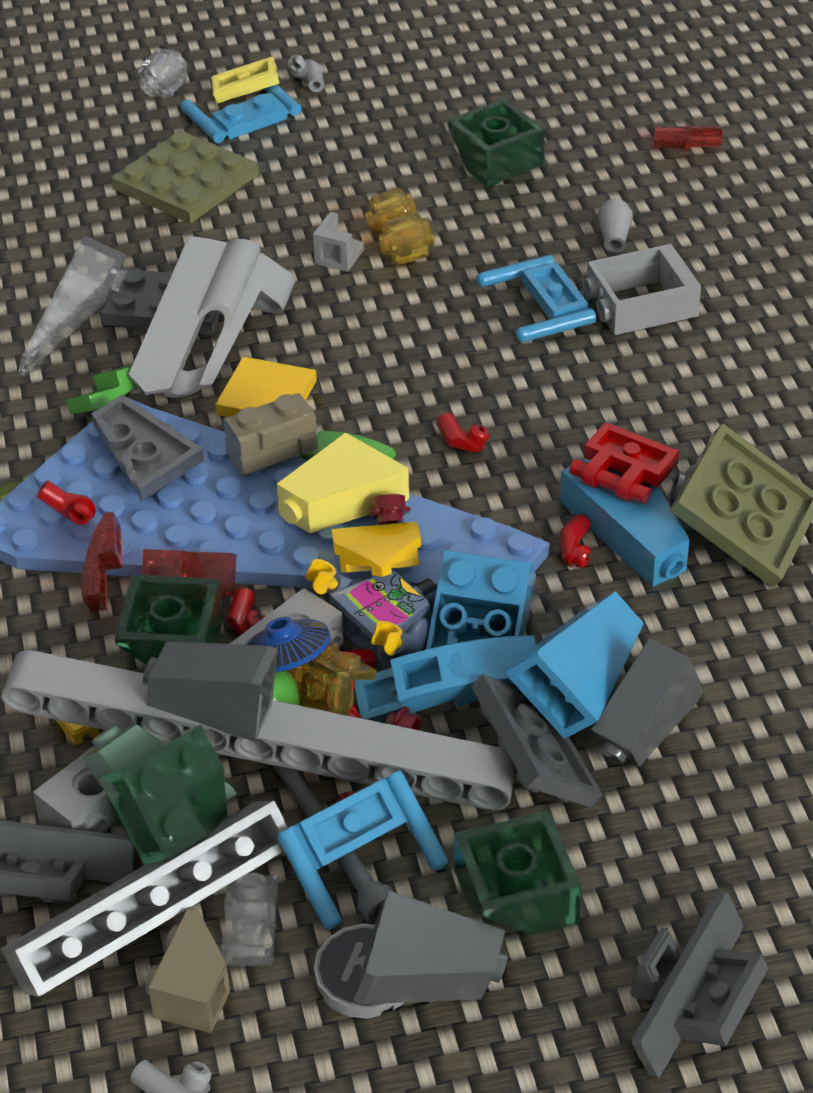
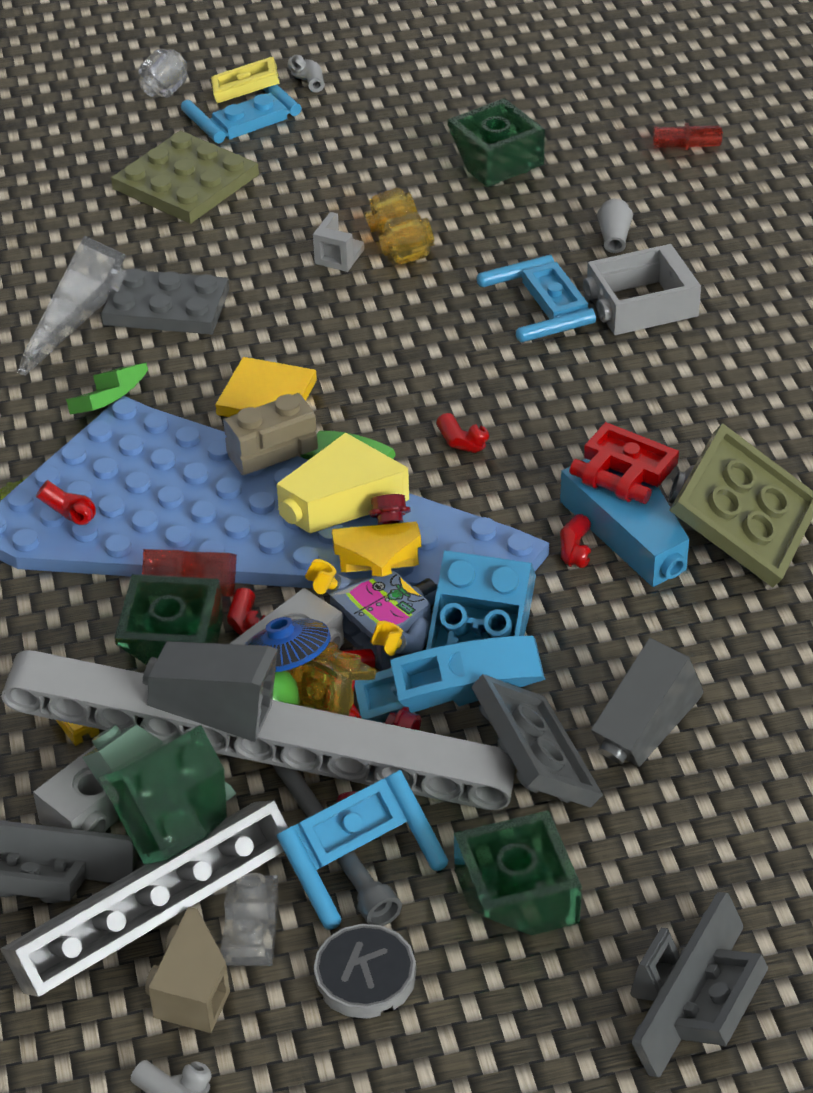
clear red slope [81,512,123,612] -> none
flat silver wing [91,394,204,501] -> none
light grey panel [129,236,295,398] -> none
dark grey slope [353,890,508,1004] -> none
dark azure slope [504,591,644,739] -> none

